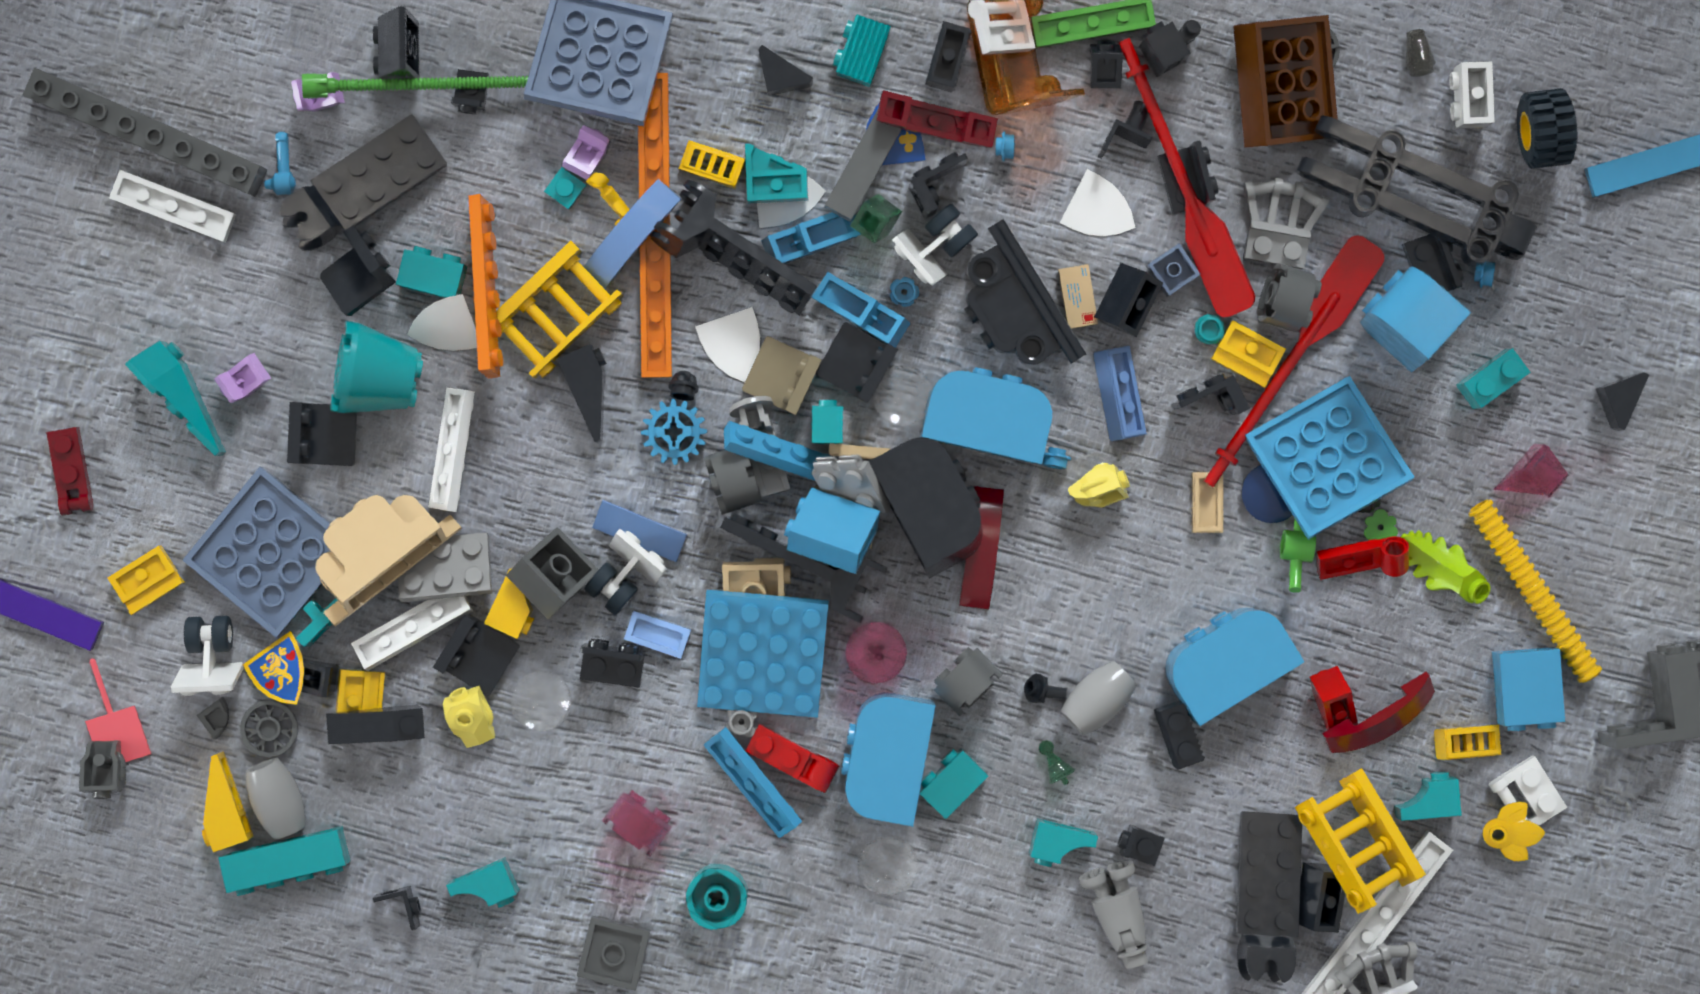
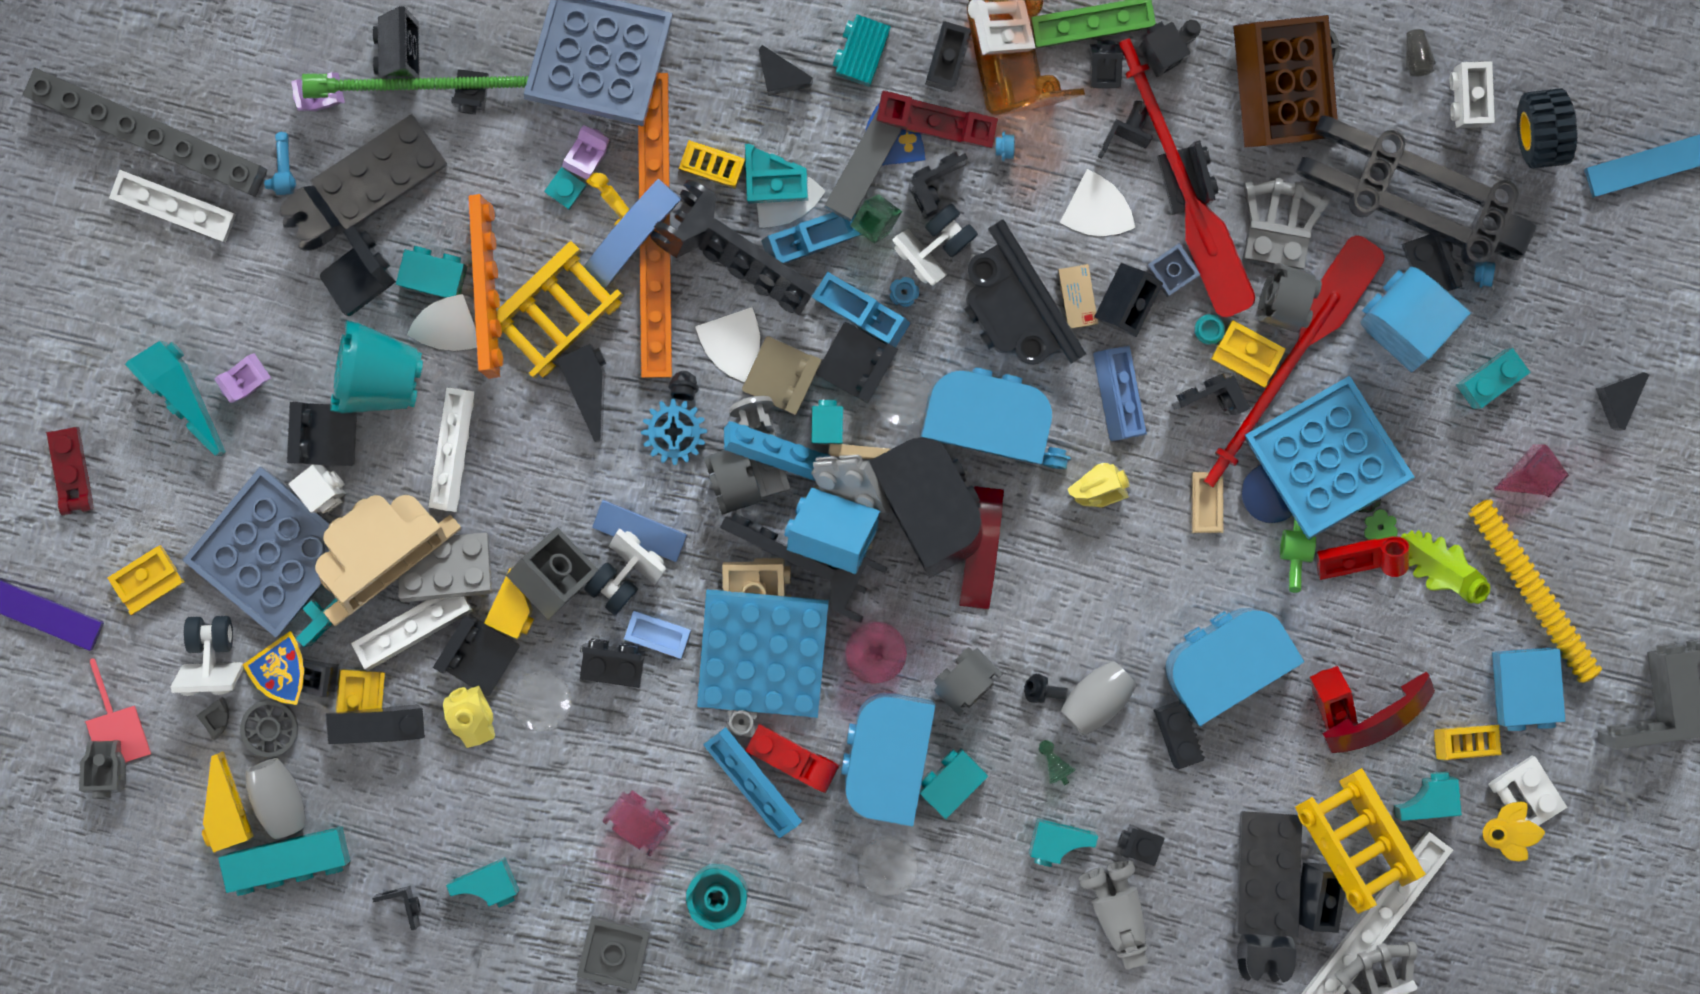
none -> white brick [289,465,346,514]

